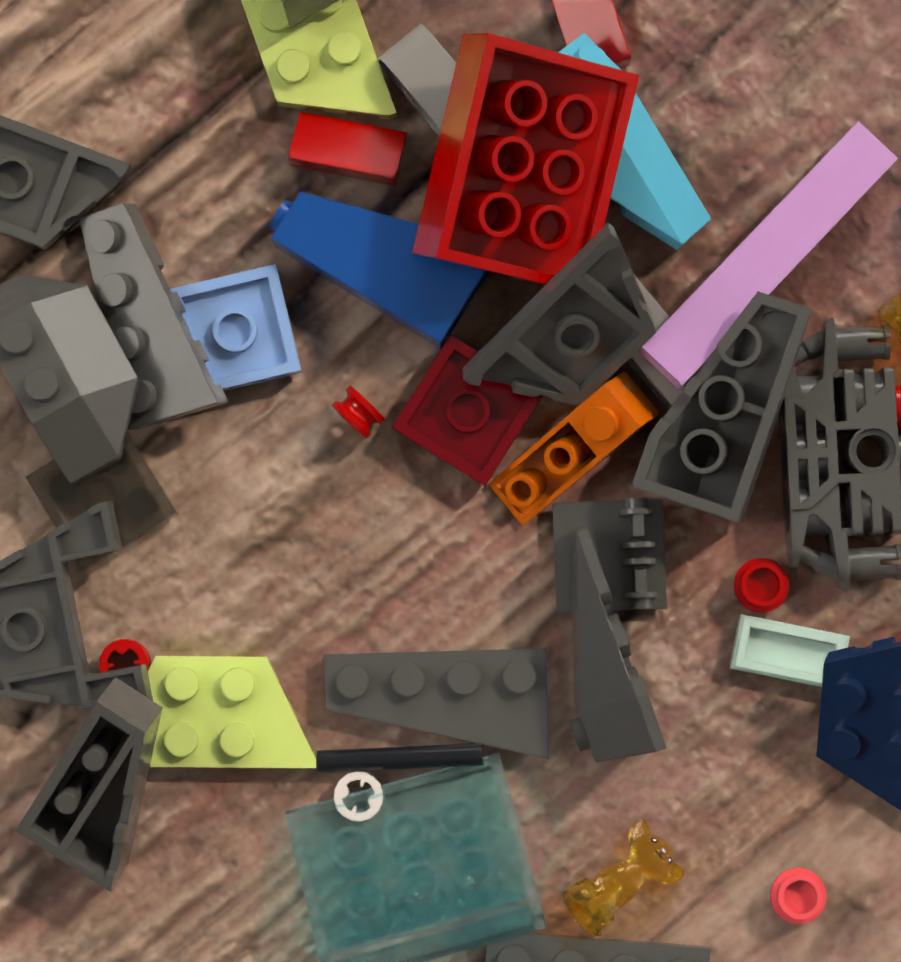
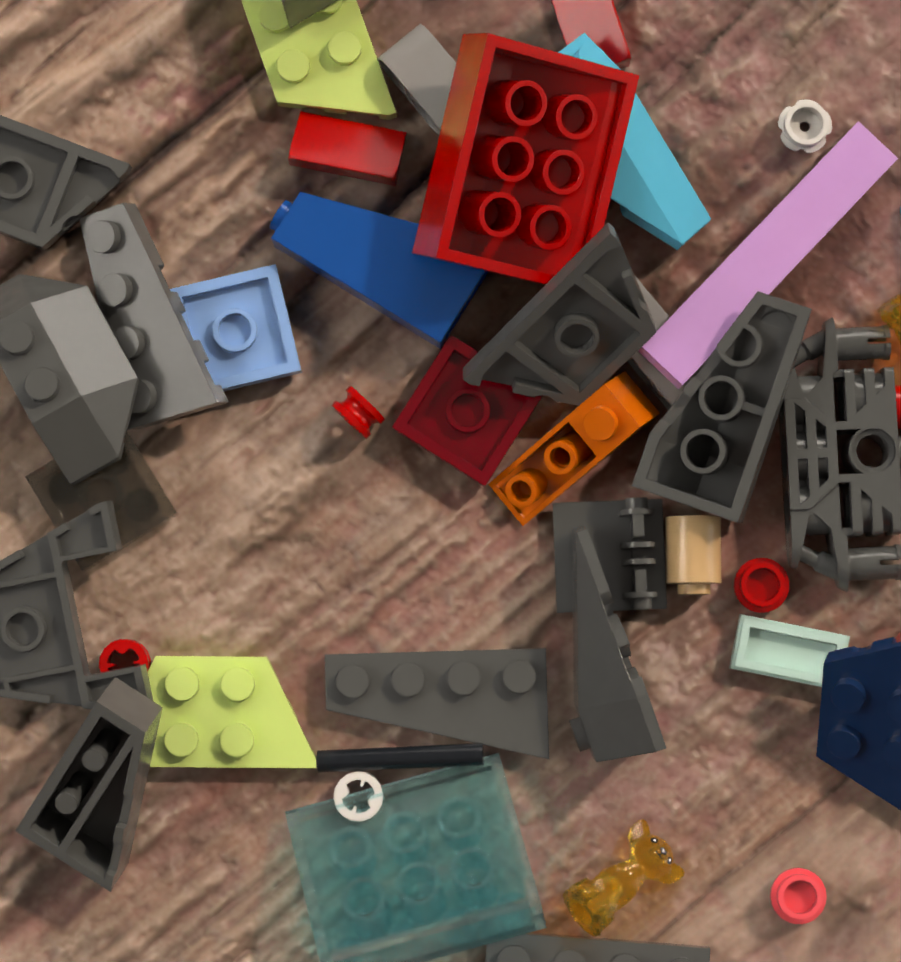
none -> tan brick [665,515,722,595]
none -> white plate [778,100,832,153]

